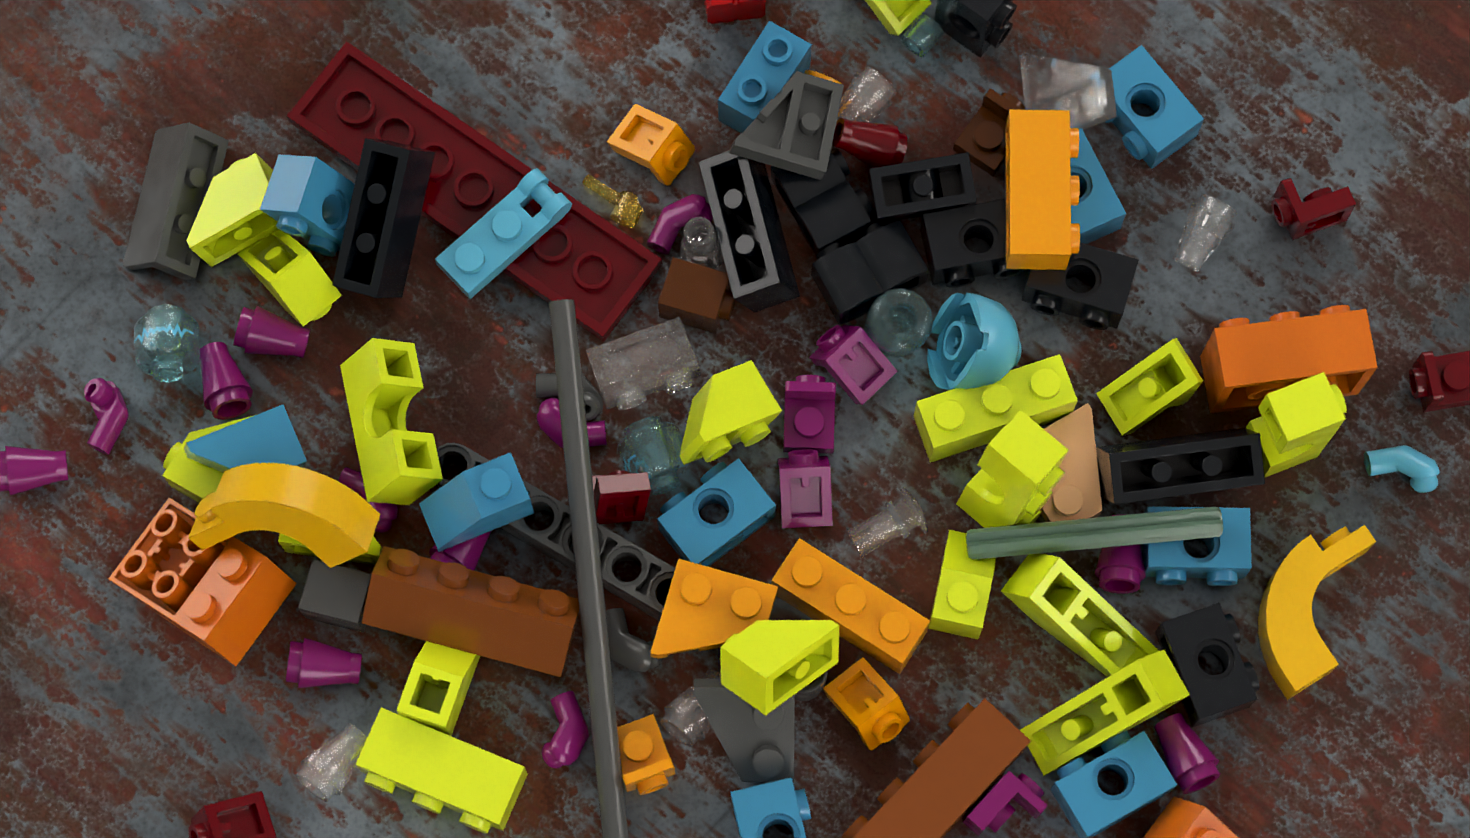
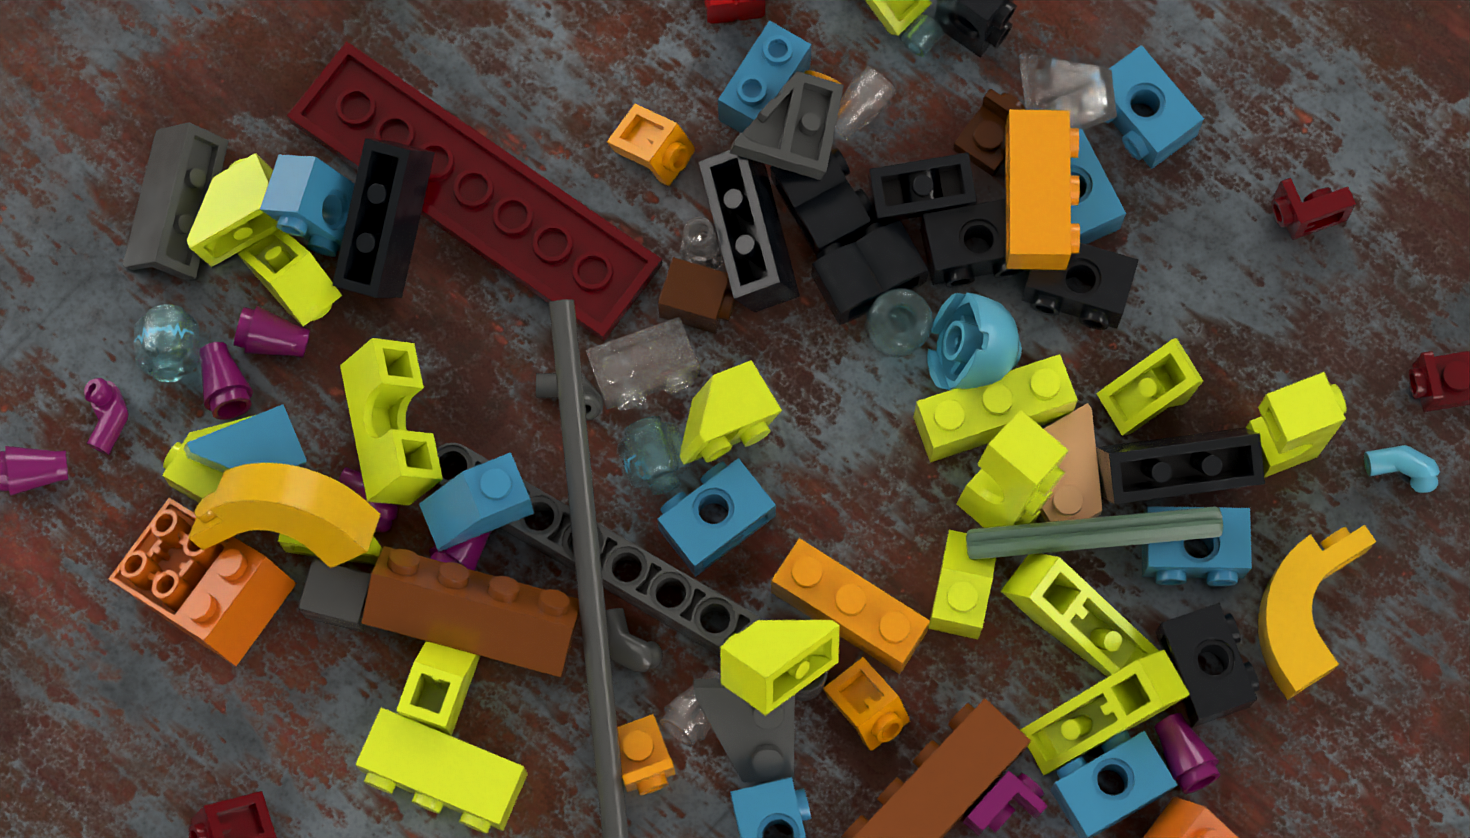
magenta cone [286,637,362,688] -> none
clear cone [296,723,367,802] -> none
medium azure plate [435,168,572,299] -> none
magenta arm [537,398,607,448] -> none
magenta arm [542,691,589,769] -> none
clear yellow hand [582,174,643,229] -> none
dark red bracket [592,470,651,524] -> none
magenta arm [647,194,713,254] -> none
light orange wing [650,558,778,659] -> none
magenta bracket [777,449,833,528] -> none
magenta bracket [783,375,836,454] -> none
magenta bracket [809,325,898,405] -> none
dark red cone [832,117,908,168] -> none
clear pin [846,488,929,558] -> none
magenta cone [1095,514,1146,594] -> none
clear cone [1172,194,1237,272] -> none
orange brick [1200,305,1378,413] -> none

